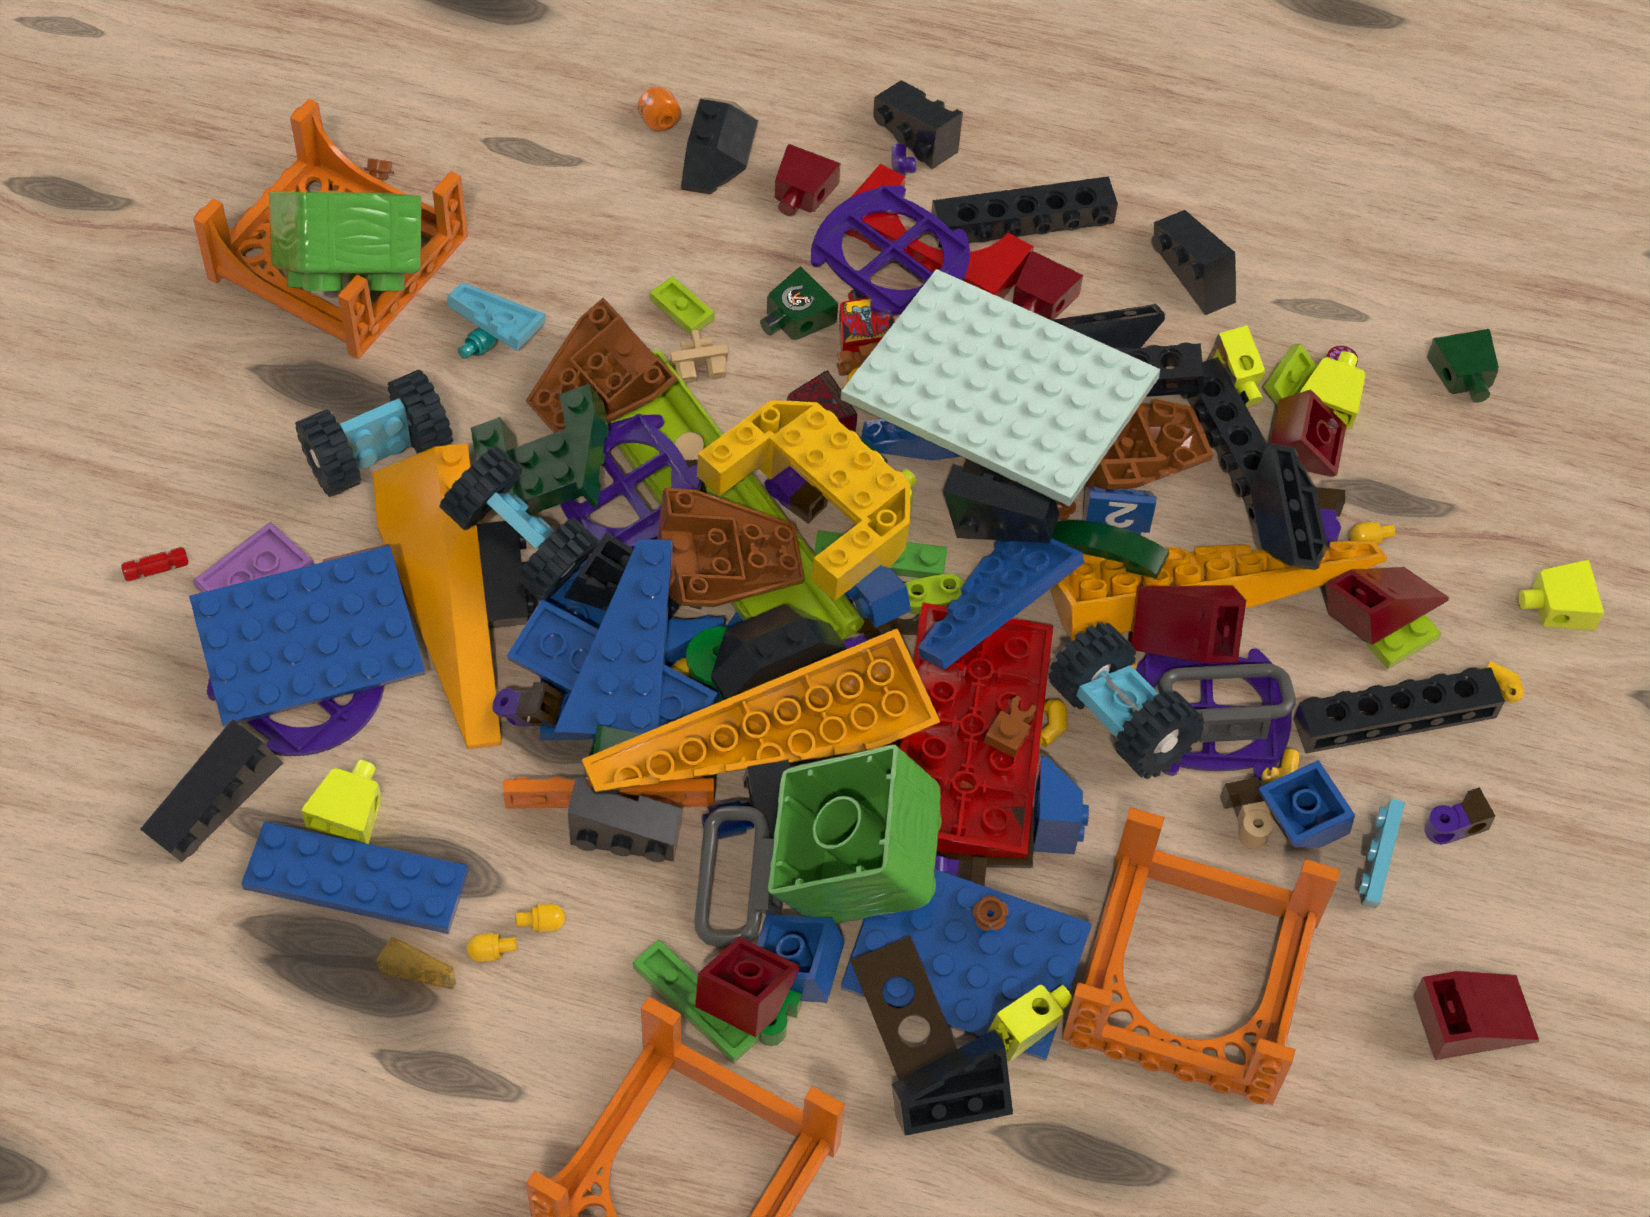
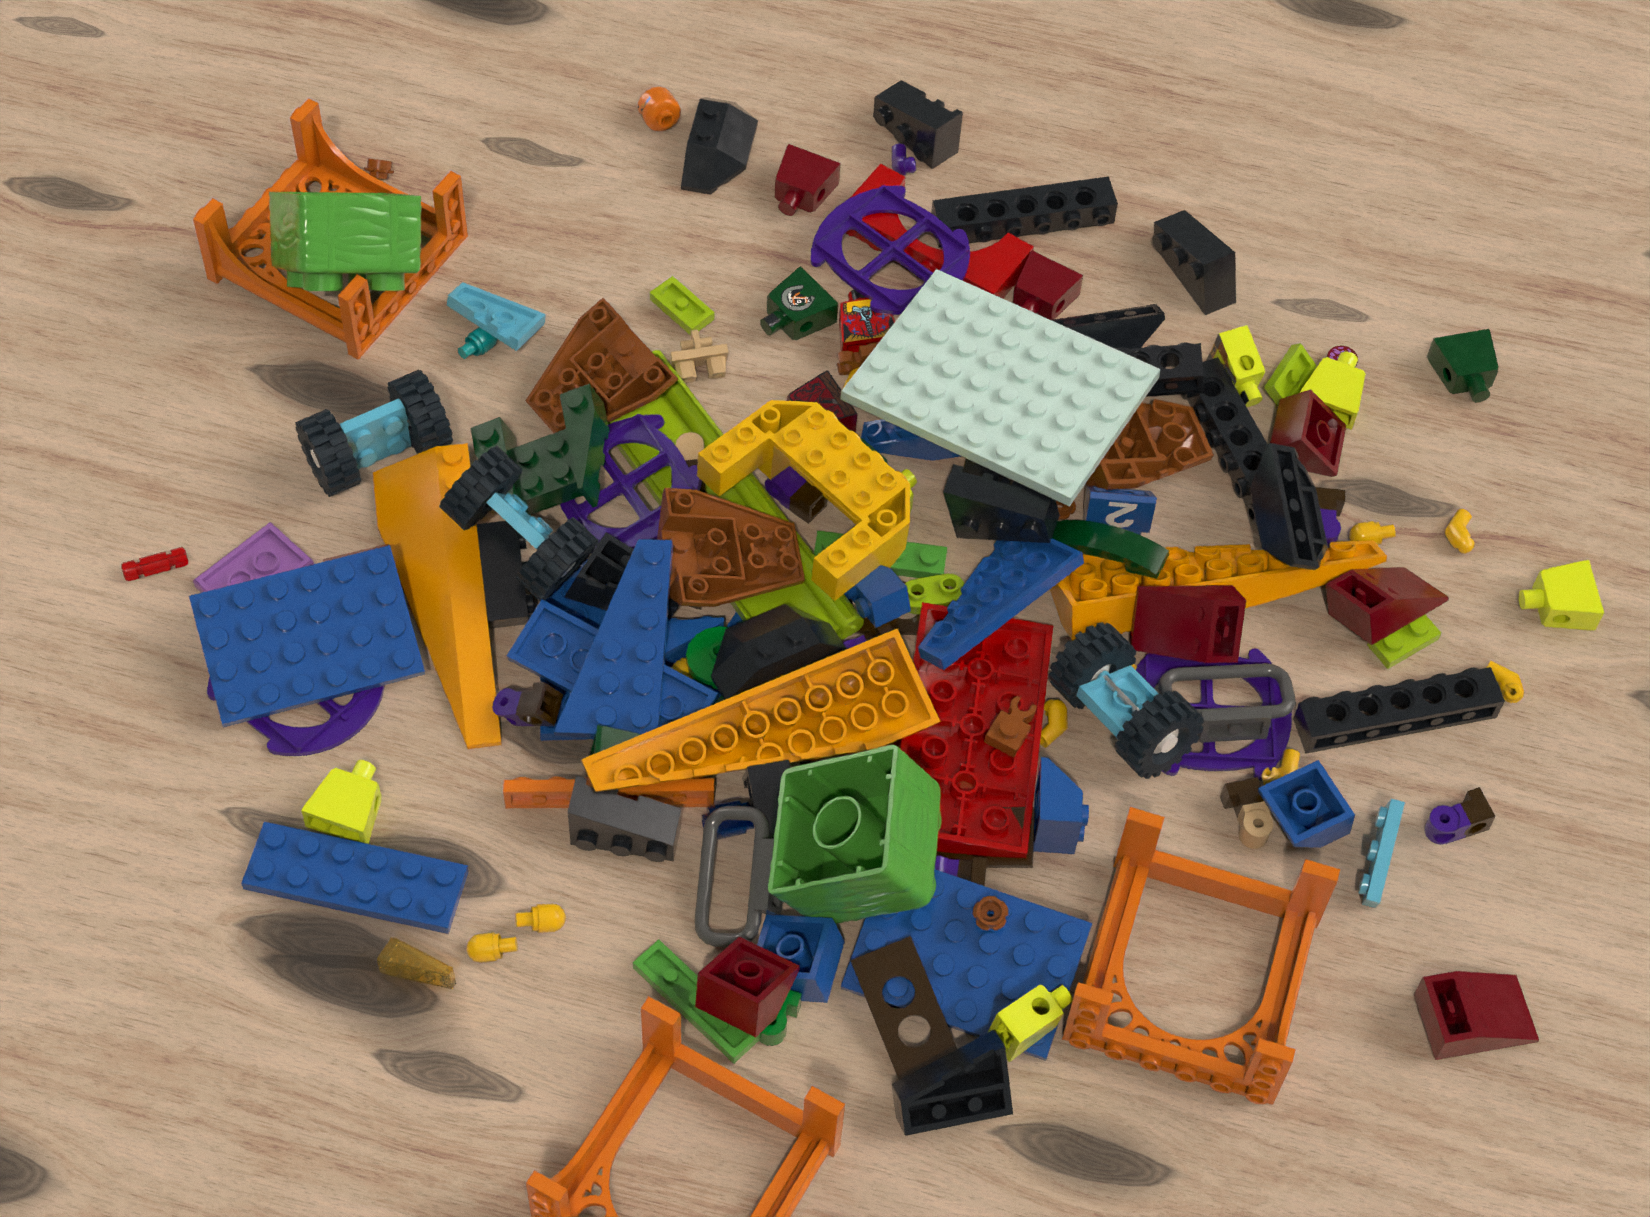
black wedge [140,719,283,862] -> none
none -> yellow arm [1445,509,1475,554]

